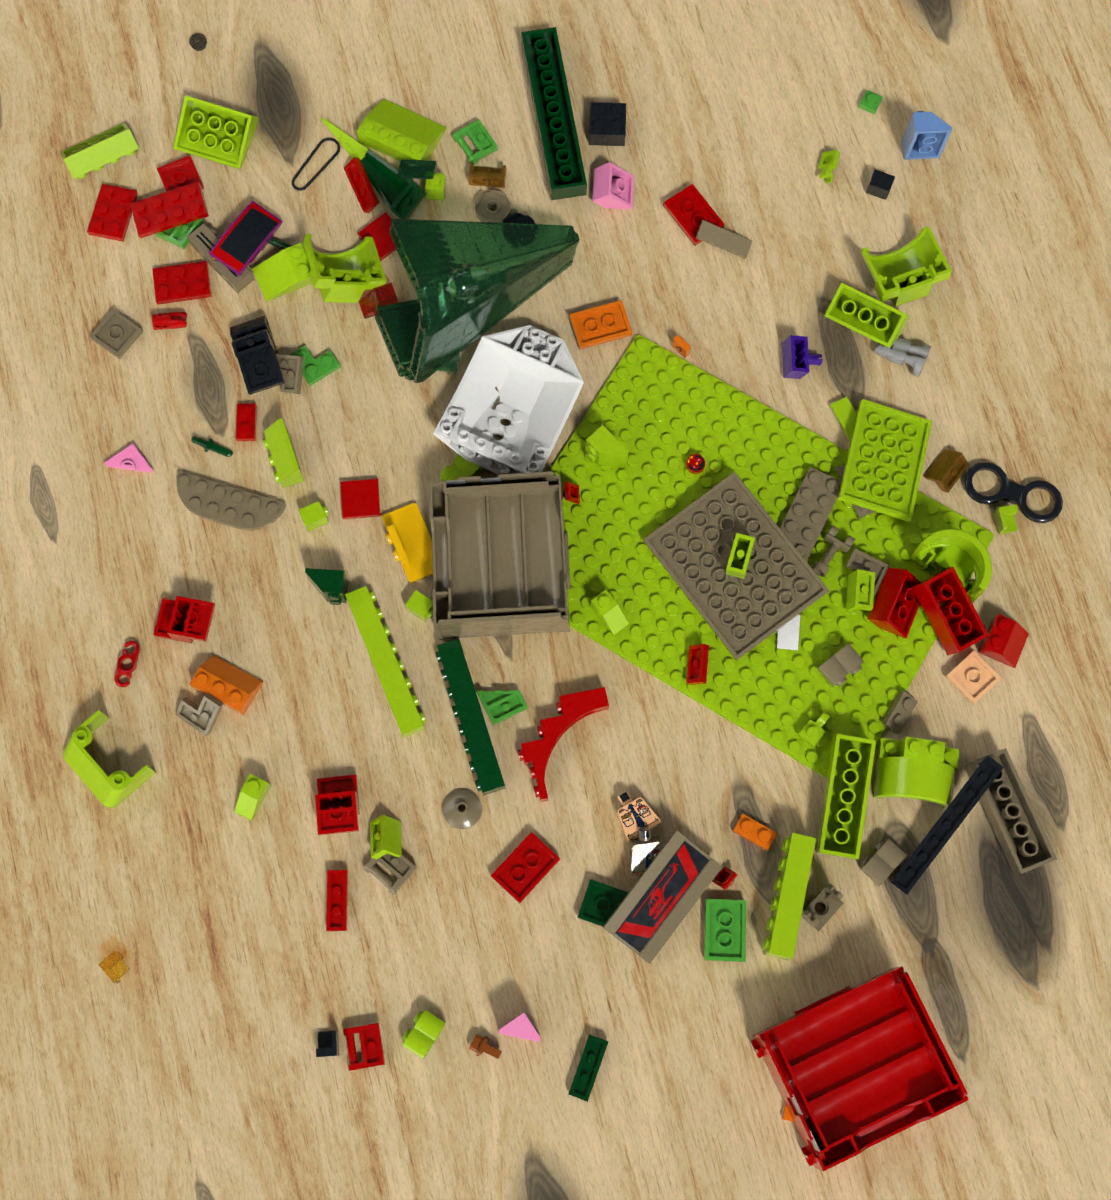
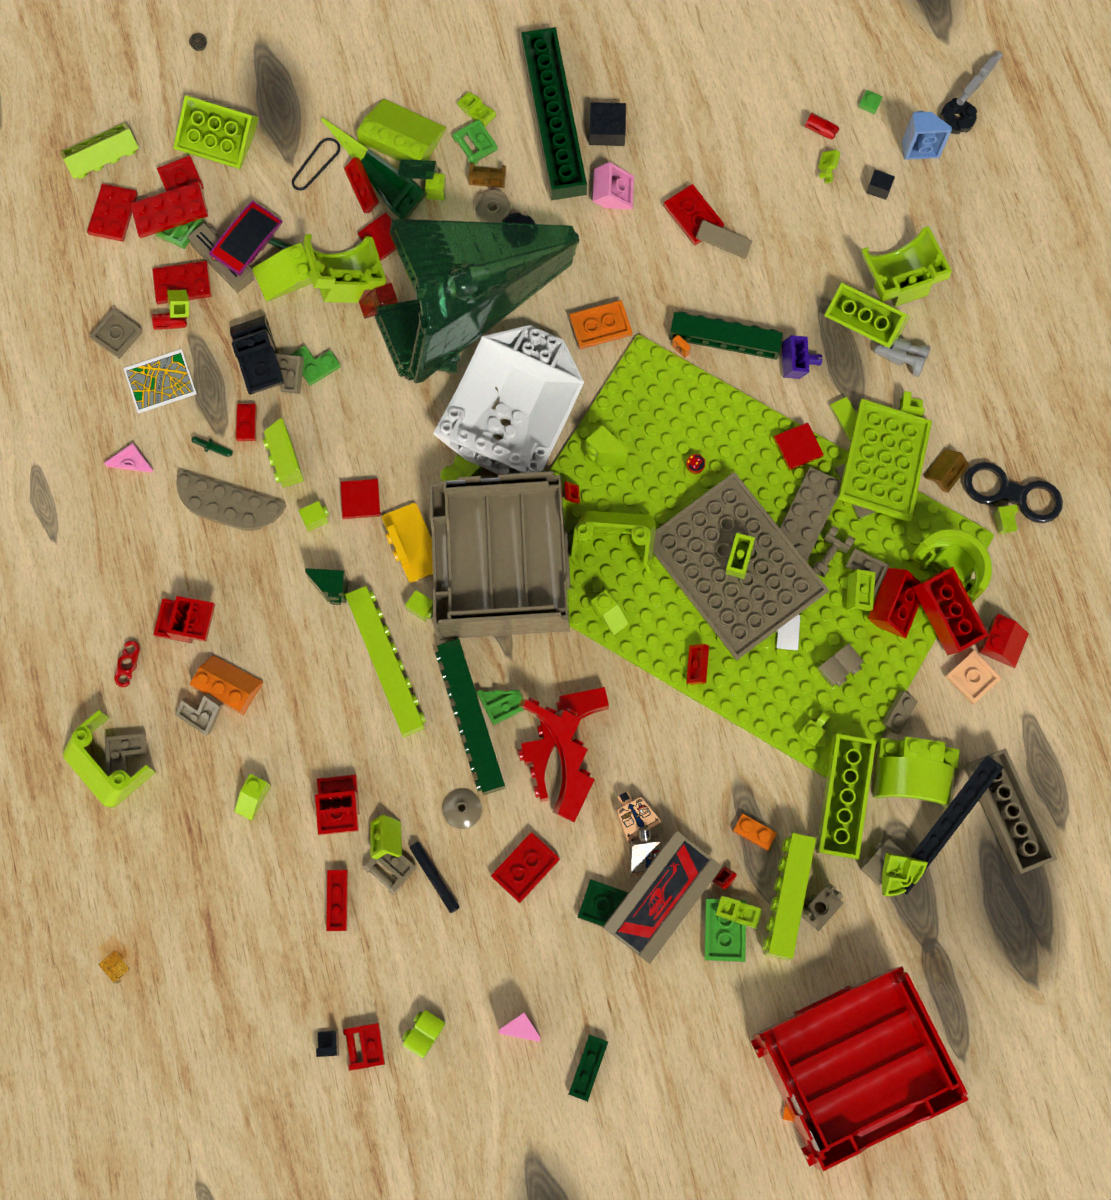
dark orange piece [469,1034,502,1059] -> none
none -> dark tan plate [105,734,147,777]
none -> sticker [123,349,196,414]
none -> lime brick [168,290,189,318]
none -> black axle [410,842,460,913]
none -> lime slope [457,91,496,127]
none -> red arch [518,698,595,822]
none -> lime windscreen [571,511,656,572]
none -> dark green brick [669,311,783,360]
none -> lime slope [716,896,762,929]
none -> red tile [773,422,824,471]
none -> red hinge [805,112,839,140]
none -> lime brick [882,853,928,896]
none -> lime panel [899,391,925,417]
none -> black plate [940,98,977,134]
none -> light grey piece [956,51,1003,105]

